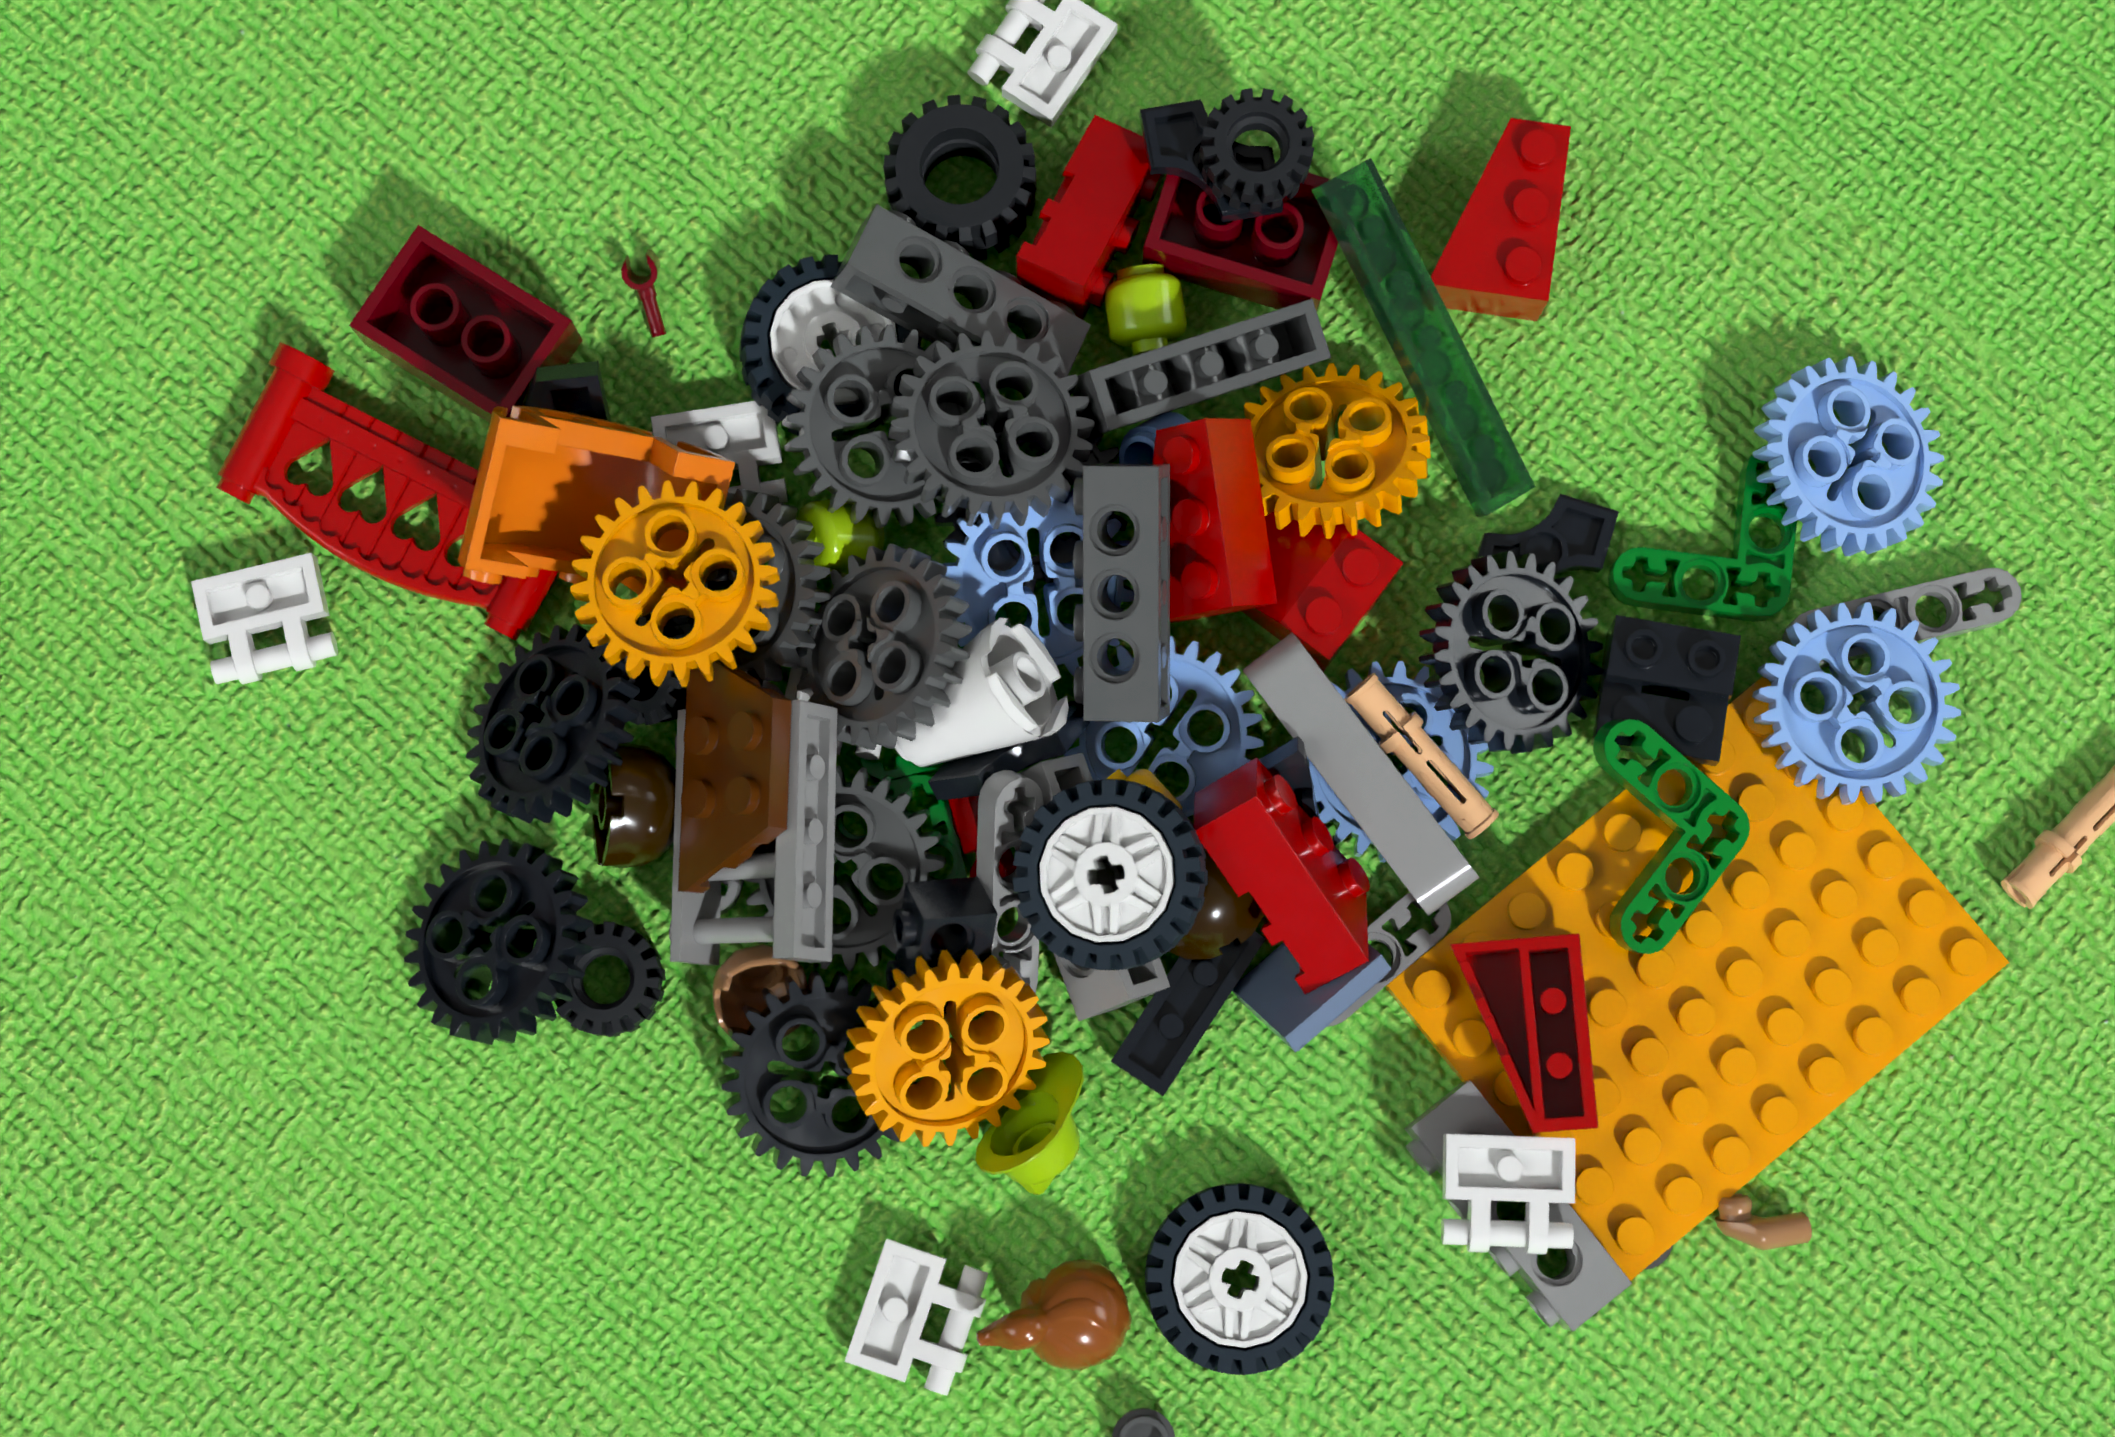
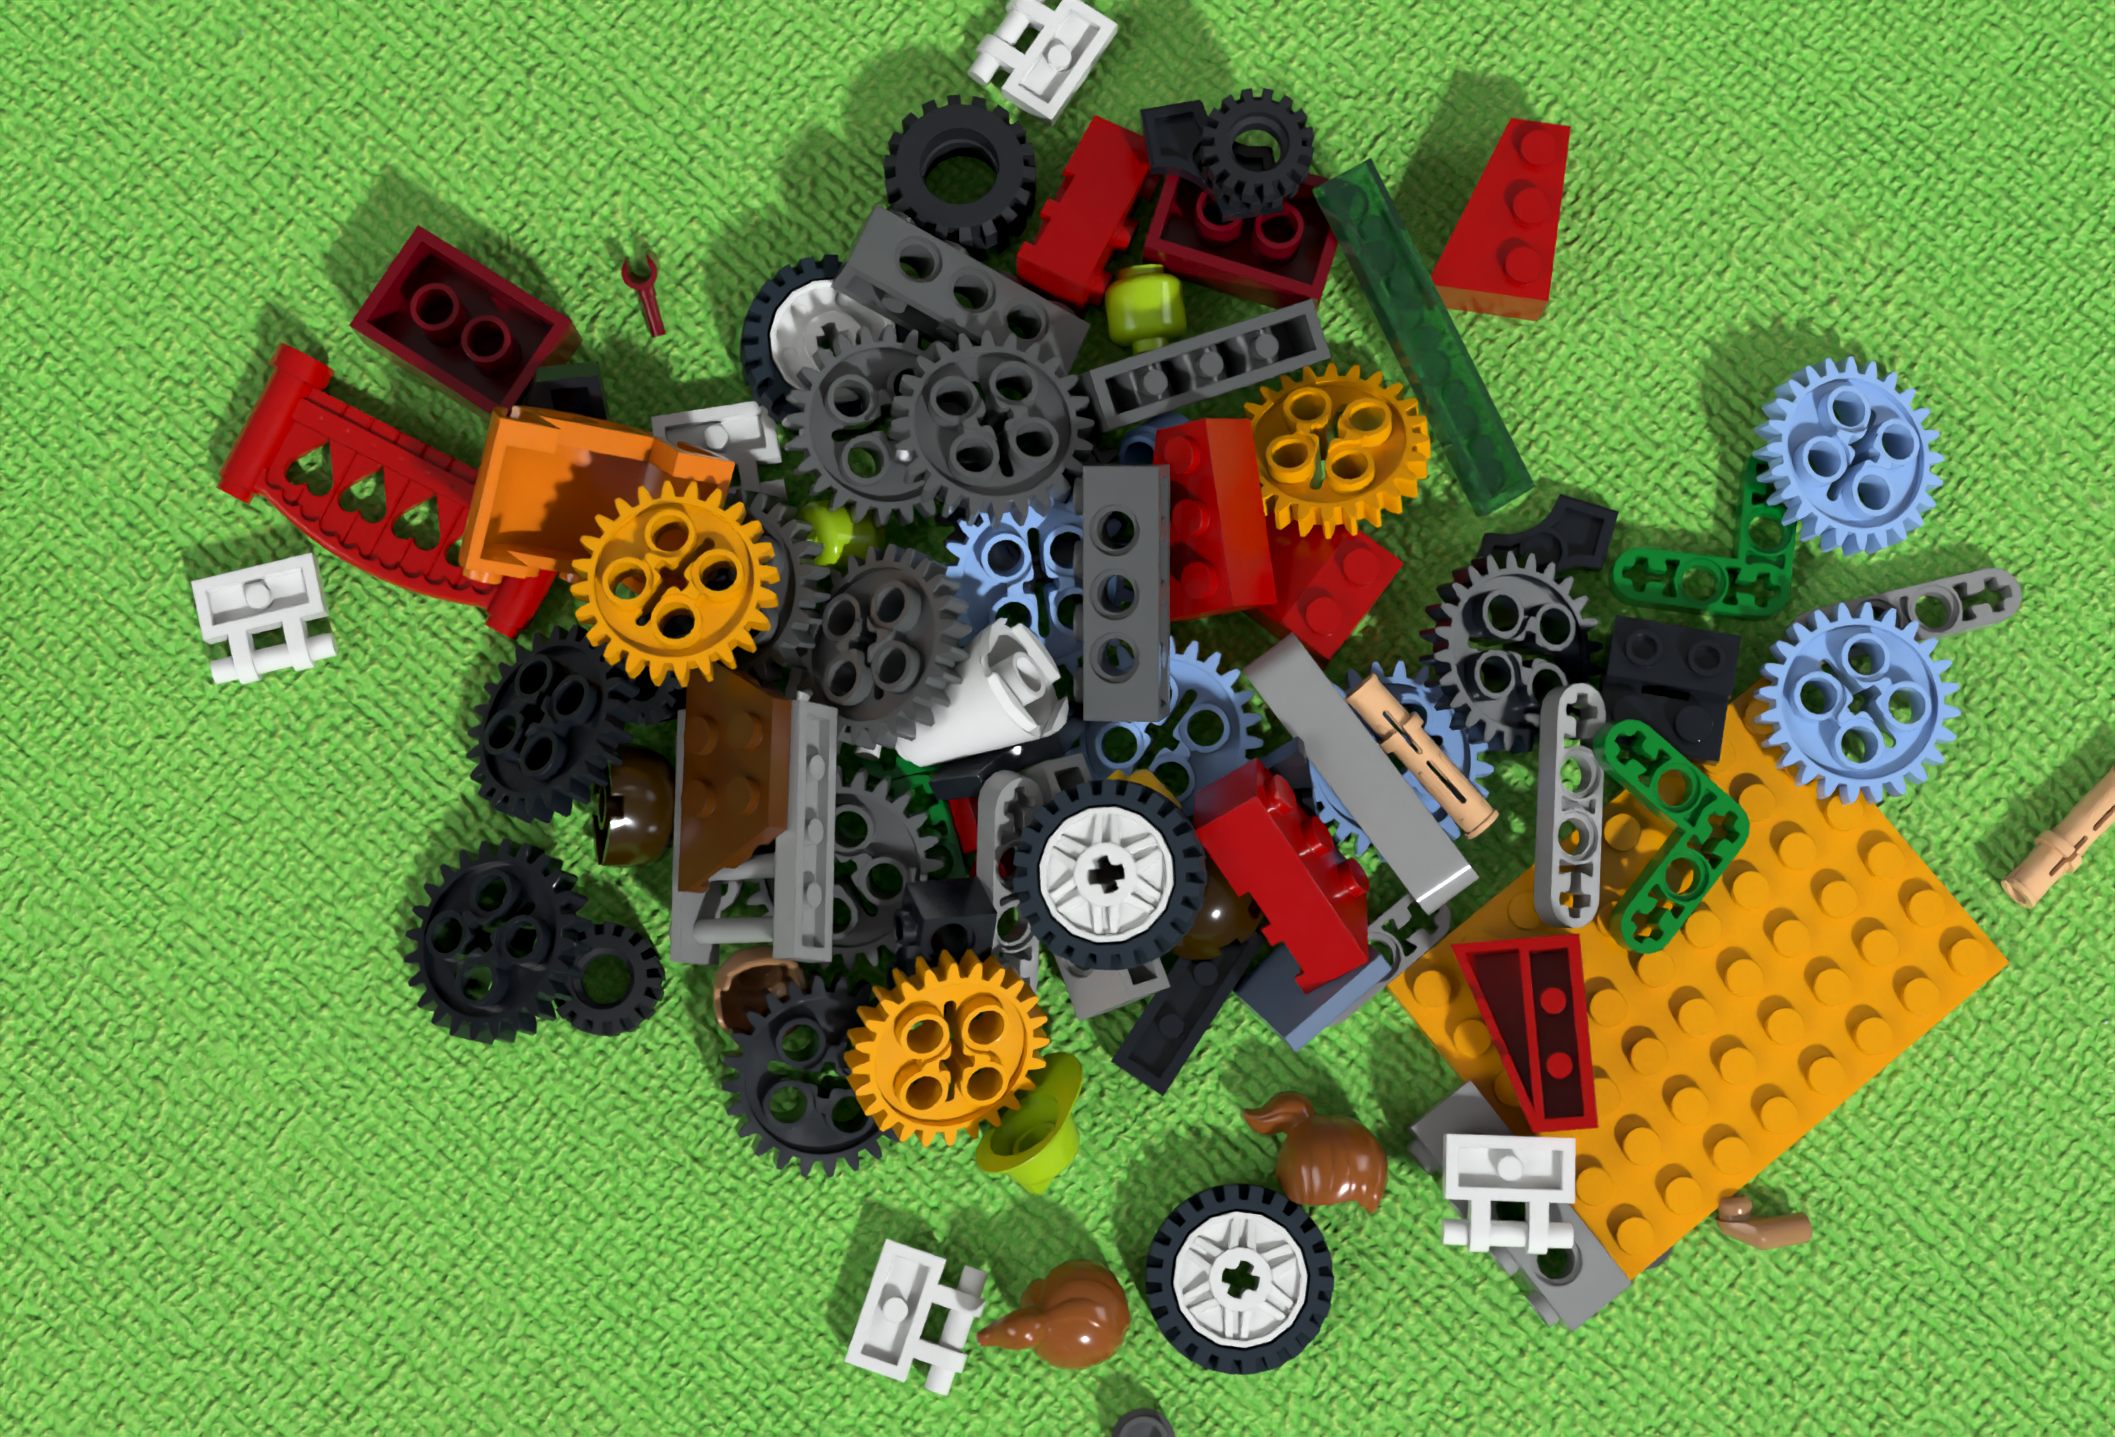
none -> dark orange hair [1242,1091,1389,1214]
none -> light grey beam [1534,683,1606,928]

